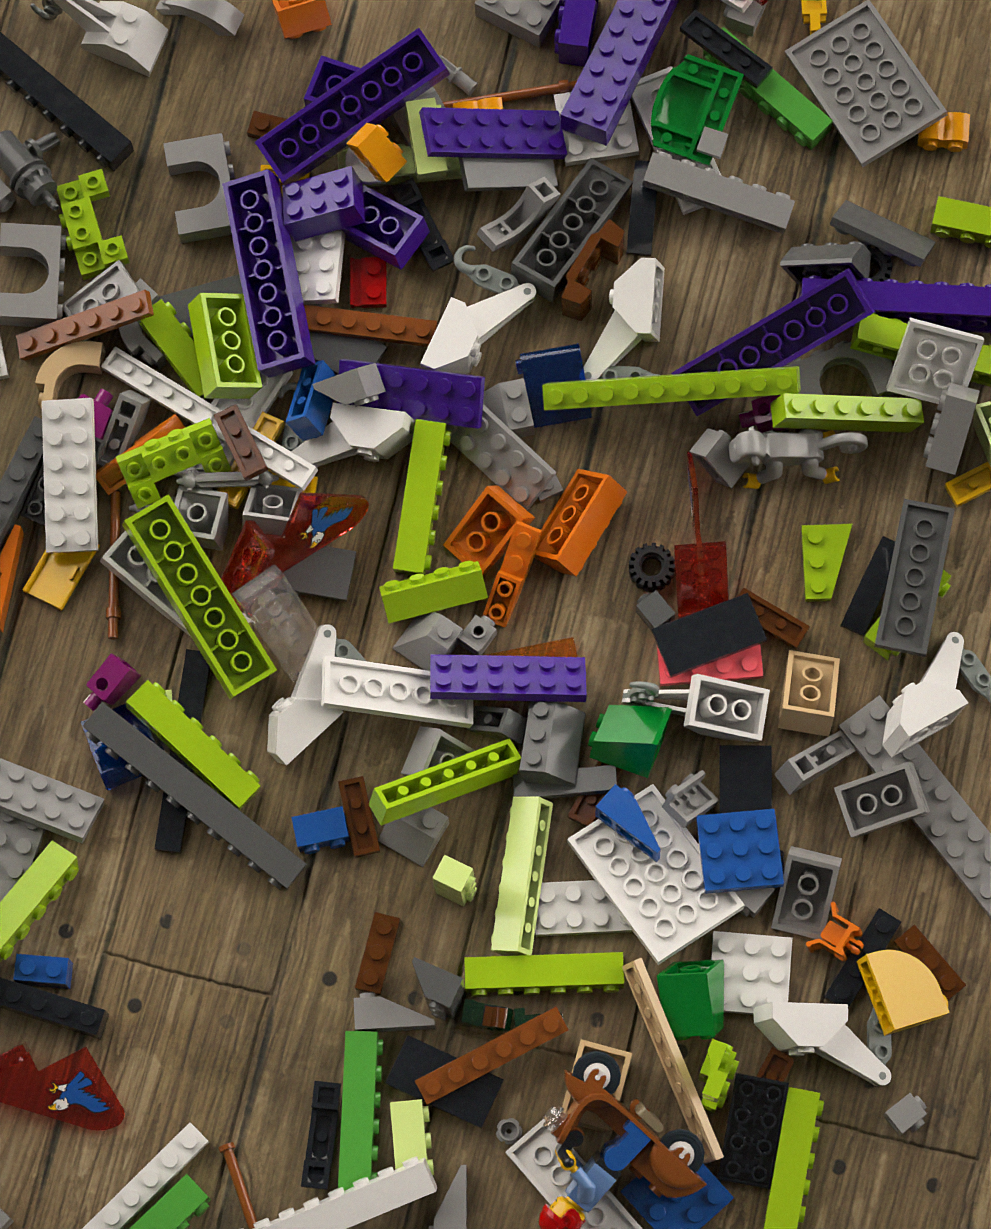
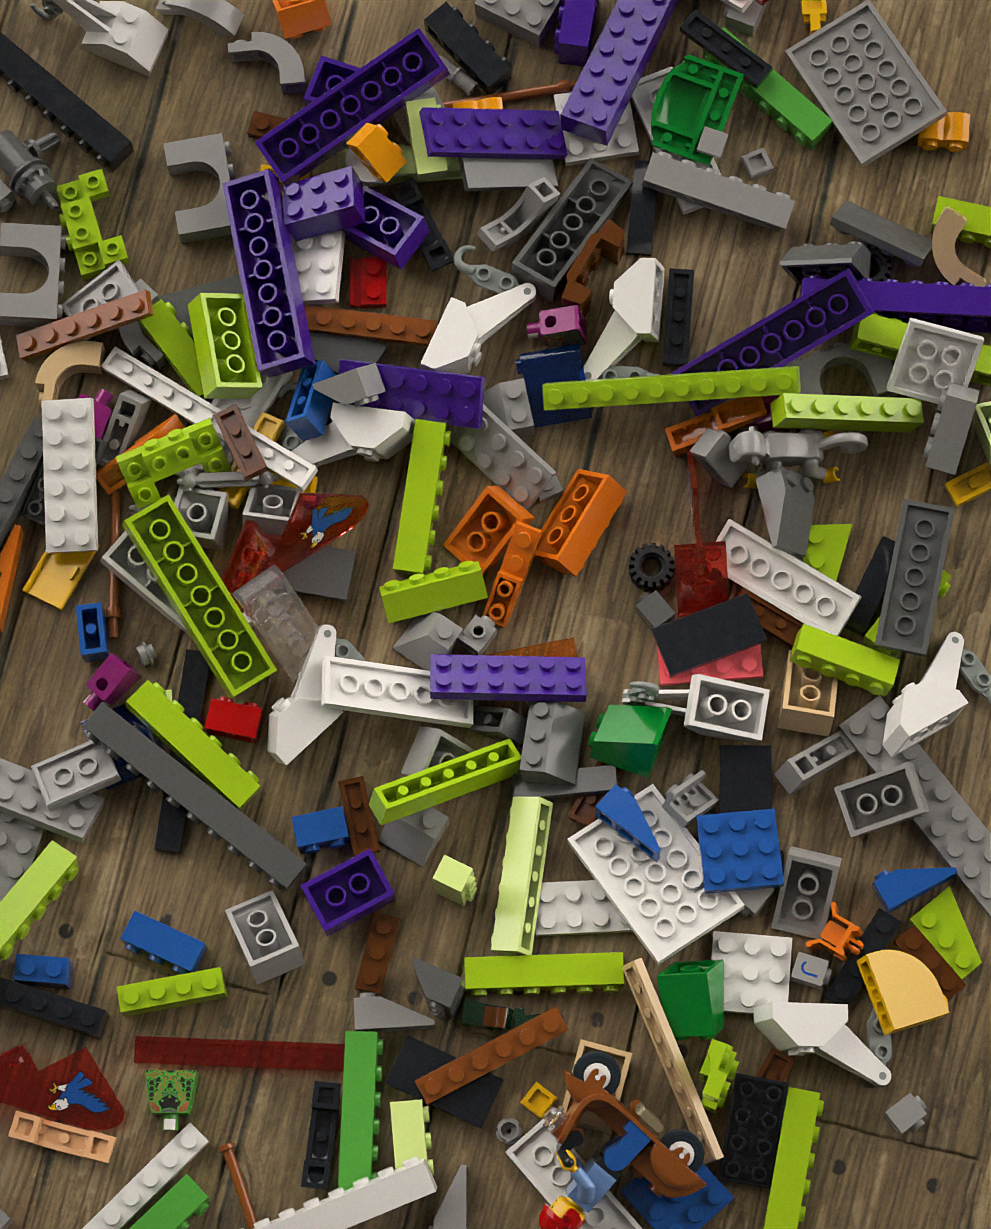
none -> light nougat slope [8,1111,116,1164]
none -> light grey tile [31,740,121,811]
none -> blue brick [76,602,110,663]
none -> lime brick [117,967,228,1017]
none -> blue brick [120,910,208,974]
none -> clear red tile [134,1036,345,1072]
none -> light grey plate [135,642,157,666]
none -> torso [145,1070,199,1131]
none -> red brick [204,697,264,744]
none -> light grey slope [225,890,305,985]
none -> light grey arch [228,32,307,94]
none -> dark purple brick [300,849,396,936]
none -> black brick [424,2,512,95]
none -> yellow tile [520,1081,557,1119]
none -> magenta torso [527,305,587,347]
none -> black plate [662,268,694,367]
none -> orange slope [665,396,768,457]
none -> white plate [703,519,861,636]
none -> light grey tile [741,147,774,181]
none -> dark grey slope [756,466,815,558]
none -> lime brick [789,624,900,697]
none -> light grey brick [790,952,832,990]
none -> blue slope [872,867,958,913]
none -> lime wing [909,886,982,980]
none -> tan arch [932,205,987,287]

